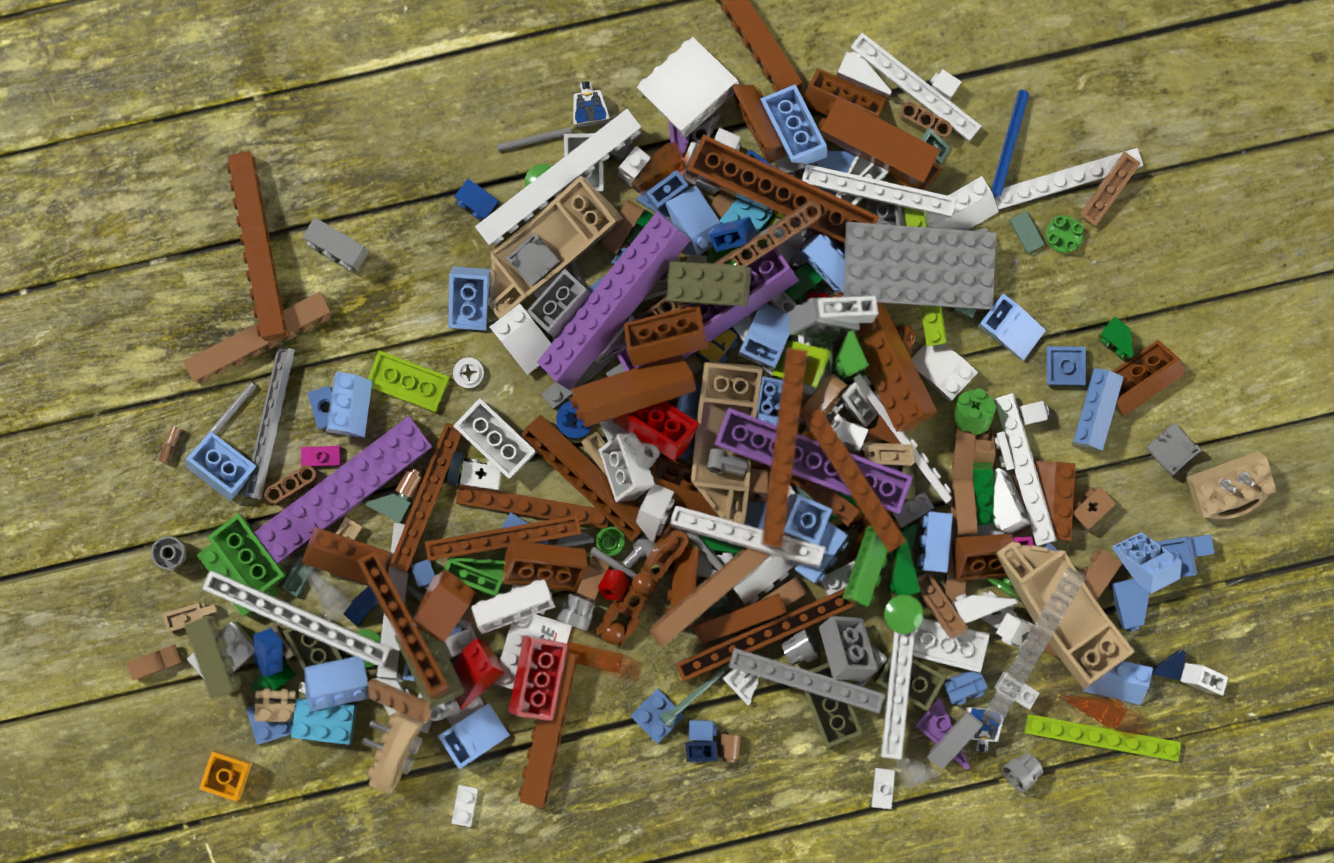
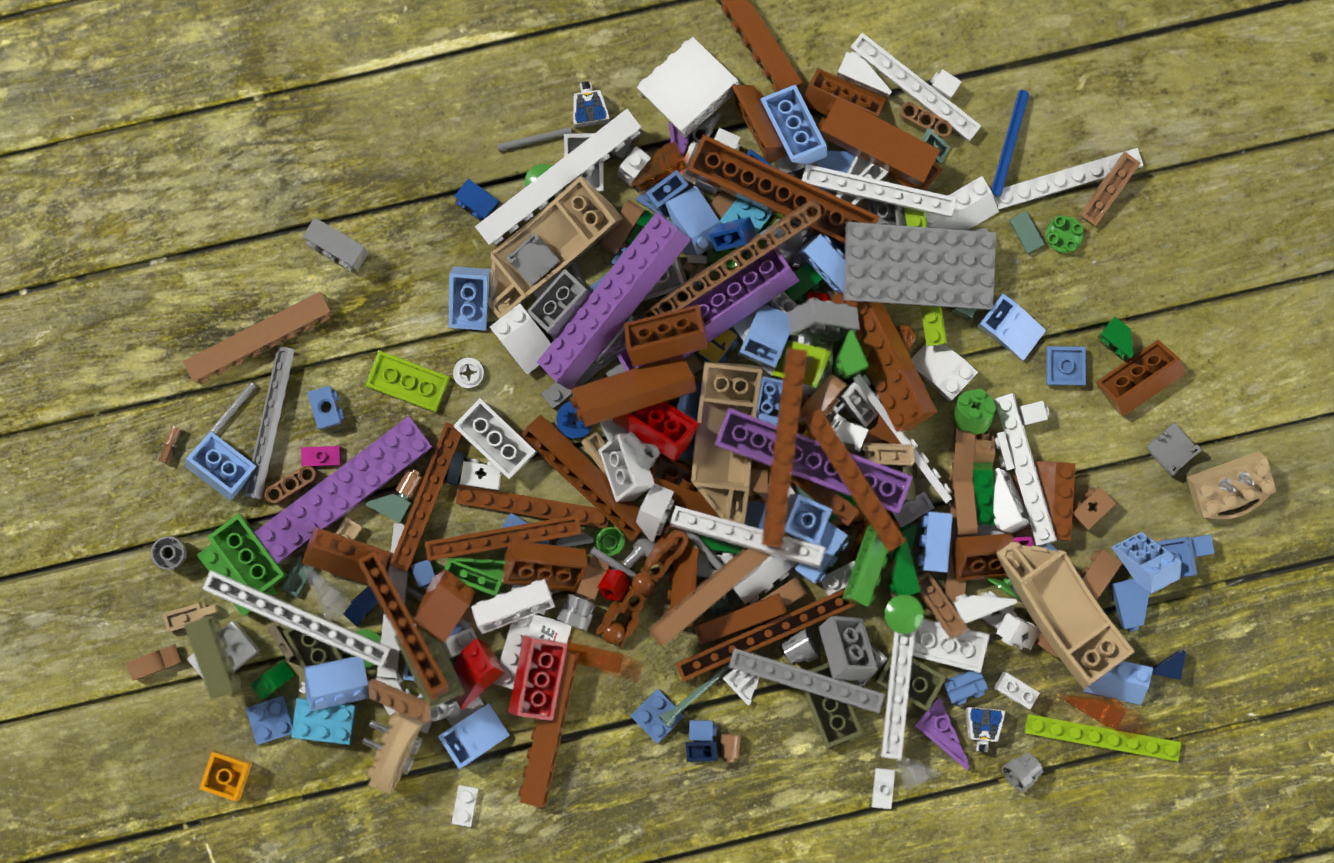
dark orange brick [226,151,288,341] -> none
blue brick [254,628,283,677] -> none
tan plate [255,689,295,722] -> none
light blue slope [326,372,372,438] -> none
olive brick [667,262,751,307] -> none
light grey piece [707,449,747,477] -> none
white slope [817,296,878,323] -> none
light grey slope [927,711,983,770] -> none
clear beam [983,567,1086,725] -> none
medium blue slope [1072,368,1124,451] -> none
white brick [1180,663,1228,696] -> none

